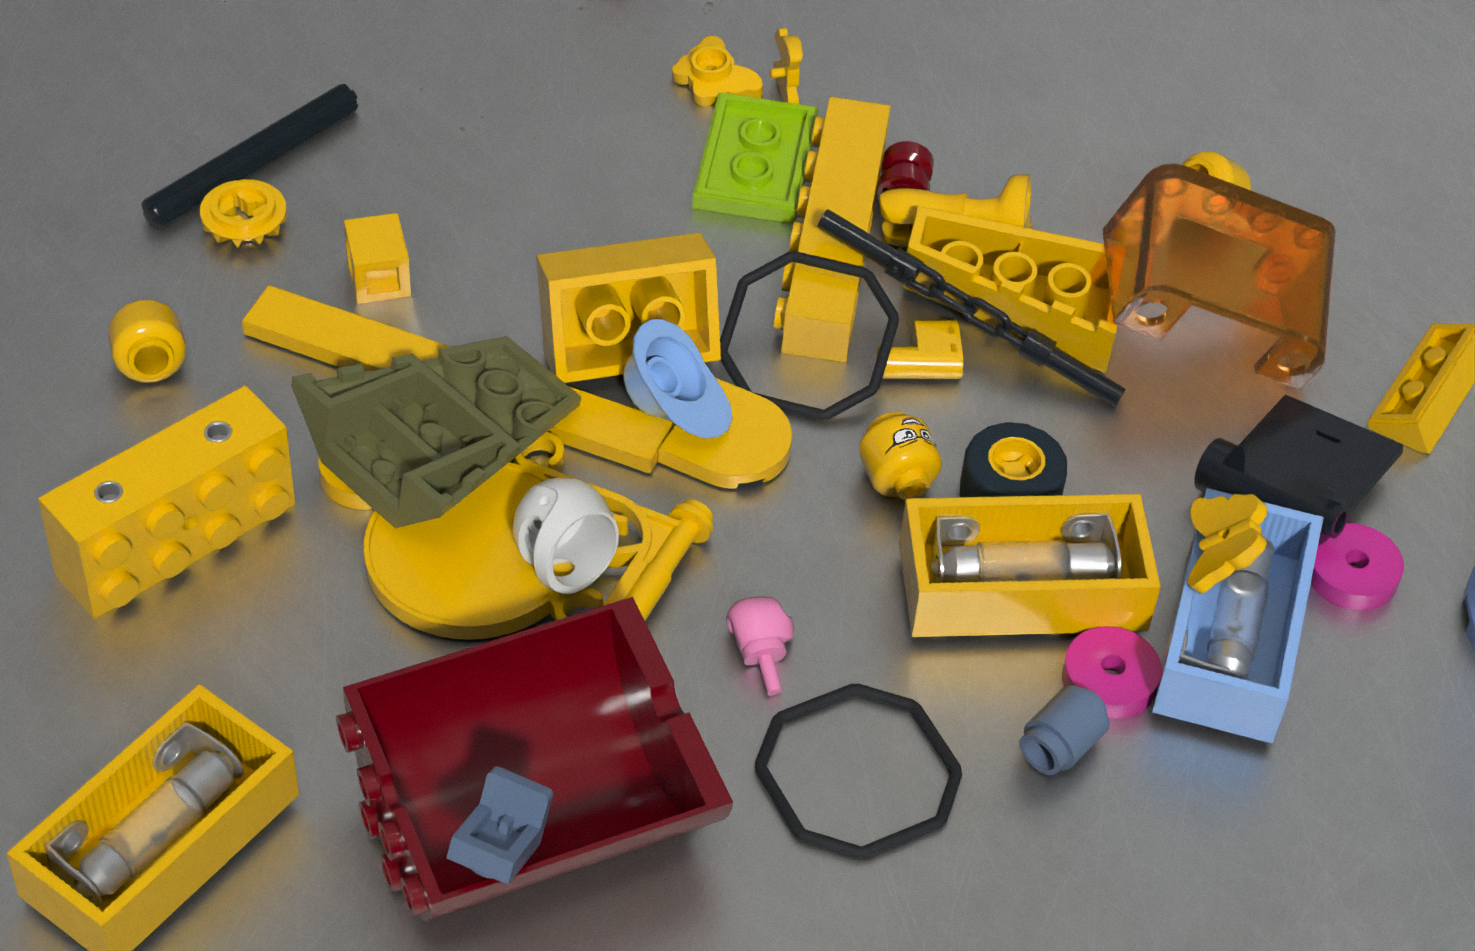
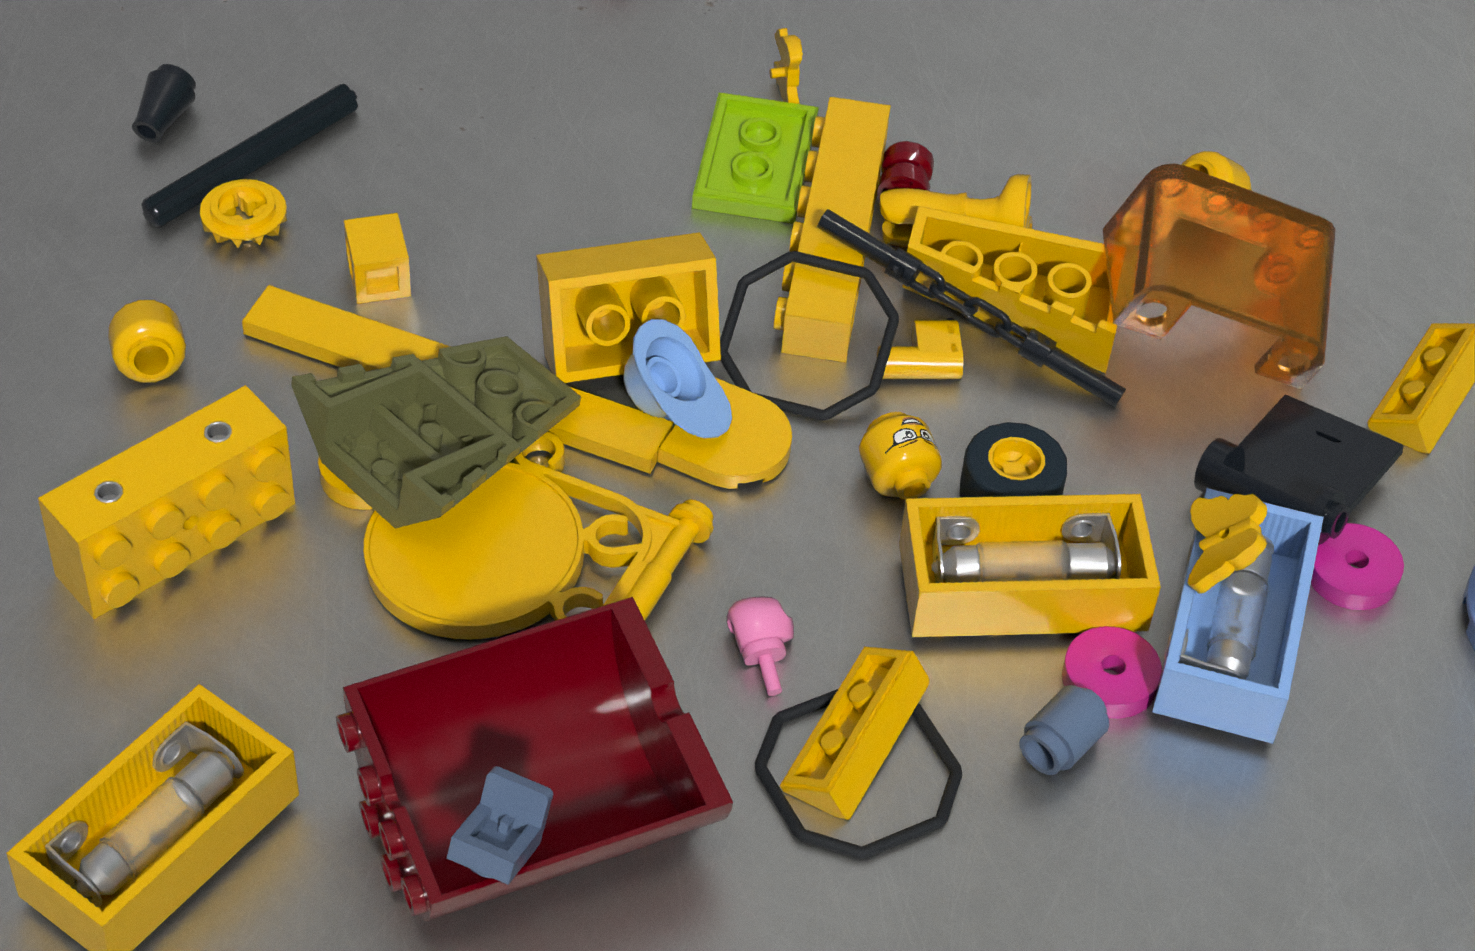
white helmet [513,478,619,594] -> none
yellow animal [672,35,763,107] -> none
none -> black cone [132,64,196,143]
none -> yellow slope [780,646,930,820]

